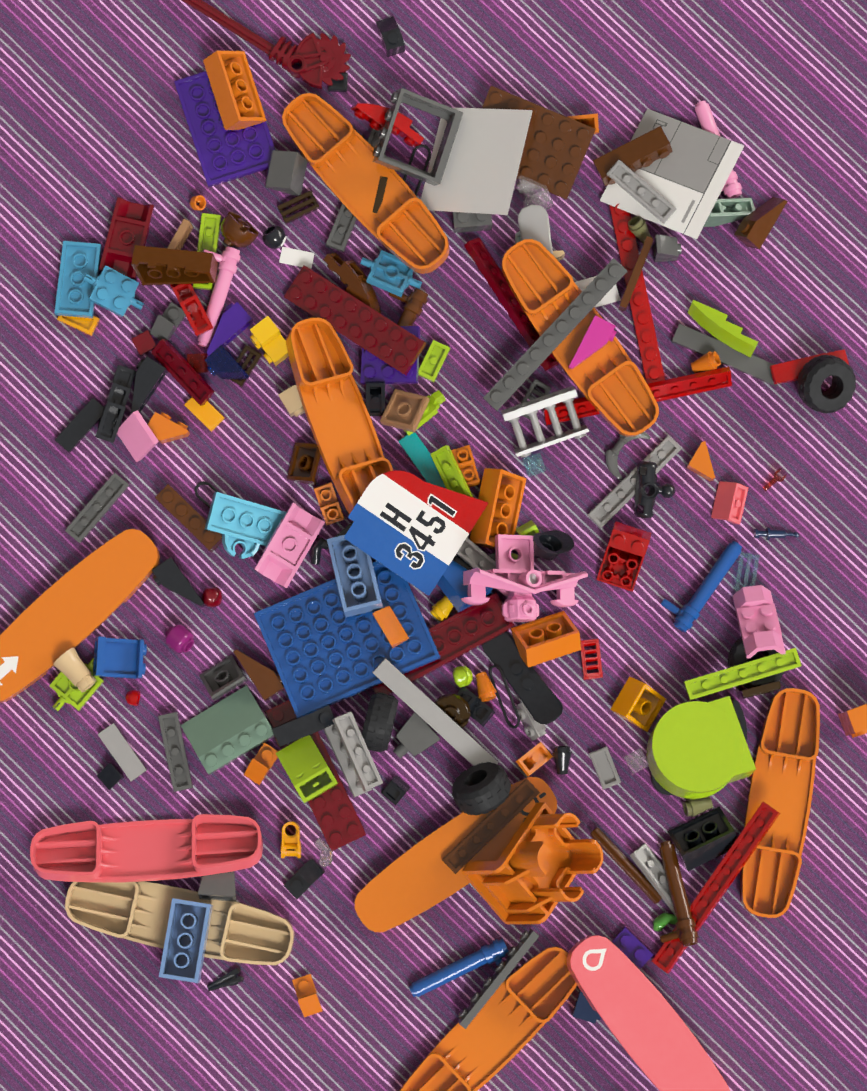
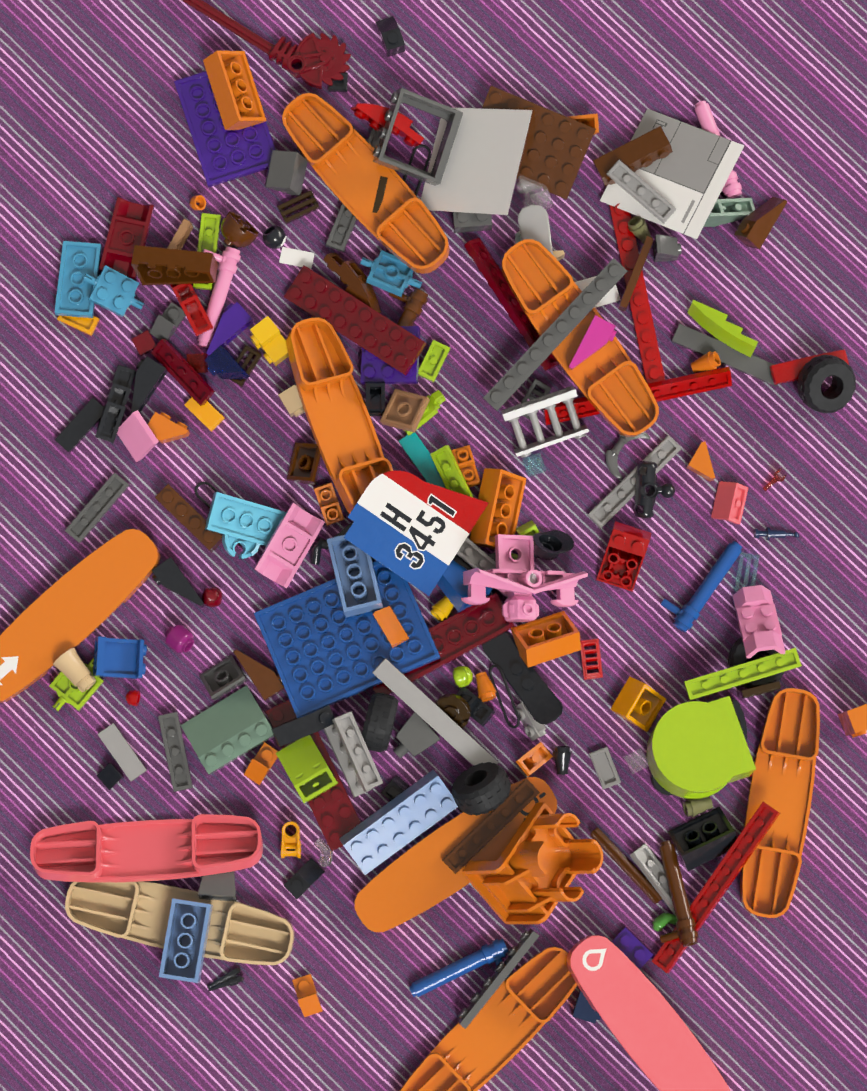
none -> brick [340,770,458,875]

